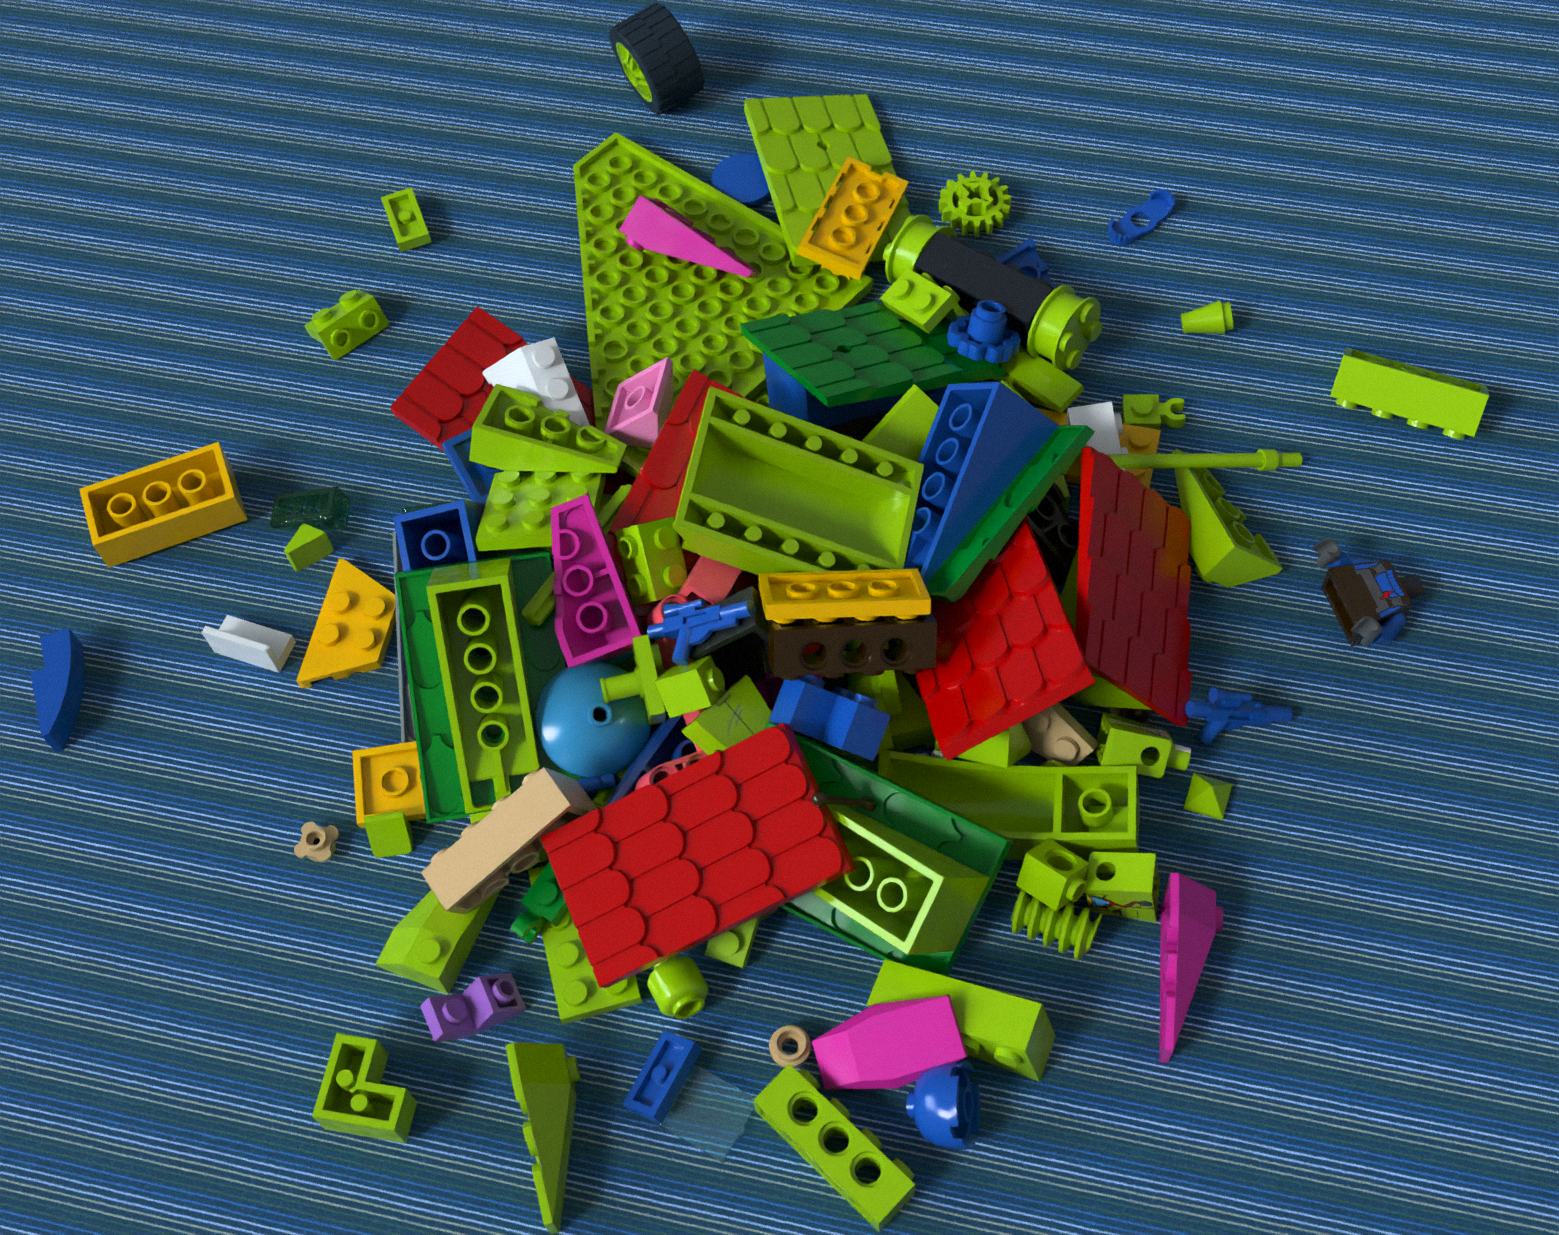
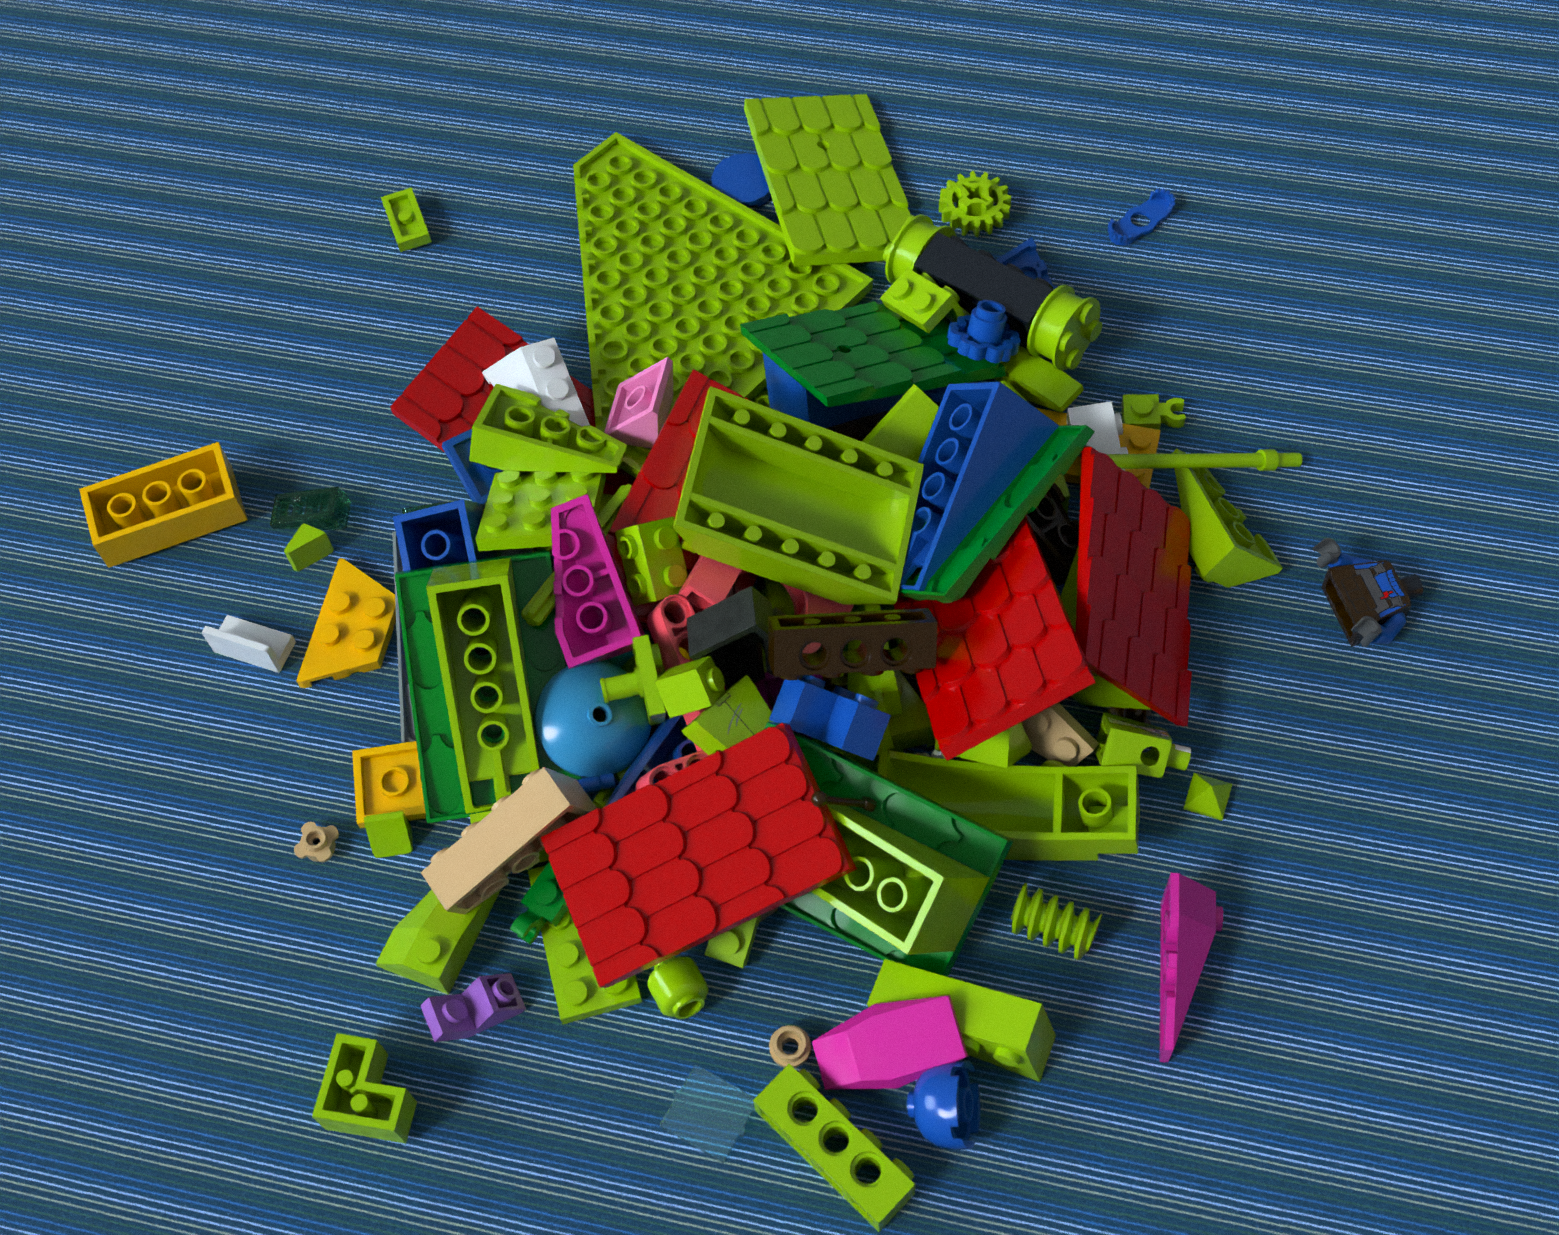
blue slope [30,628,85,752] -> none
lime bracket [304,290,389,360] -> none
lime wedge [505,1042,581,1234] -> none
black wheel [609,2,705,115] -> none
dark pink wedge [619,195,760,278] -> none
blue plate [622,1030,703,1125] -> none
blue piece [647,599,756,665] -> none
yellow plate [759,568,931,624] -> none
yellow piece [797,156,909,281] -> none
lime brick [1016,838,1089,911] -> none
lime torso [1083,852,1160,922] -> none
lime cone [1181,300,1233,334] -> none
blue piece [1185,687,1292,745] -> none
lime slope [1330,347,1489,440] -> none

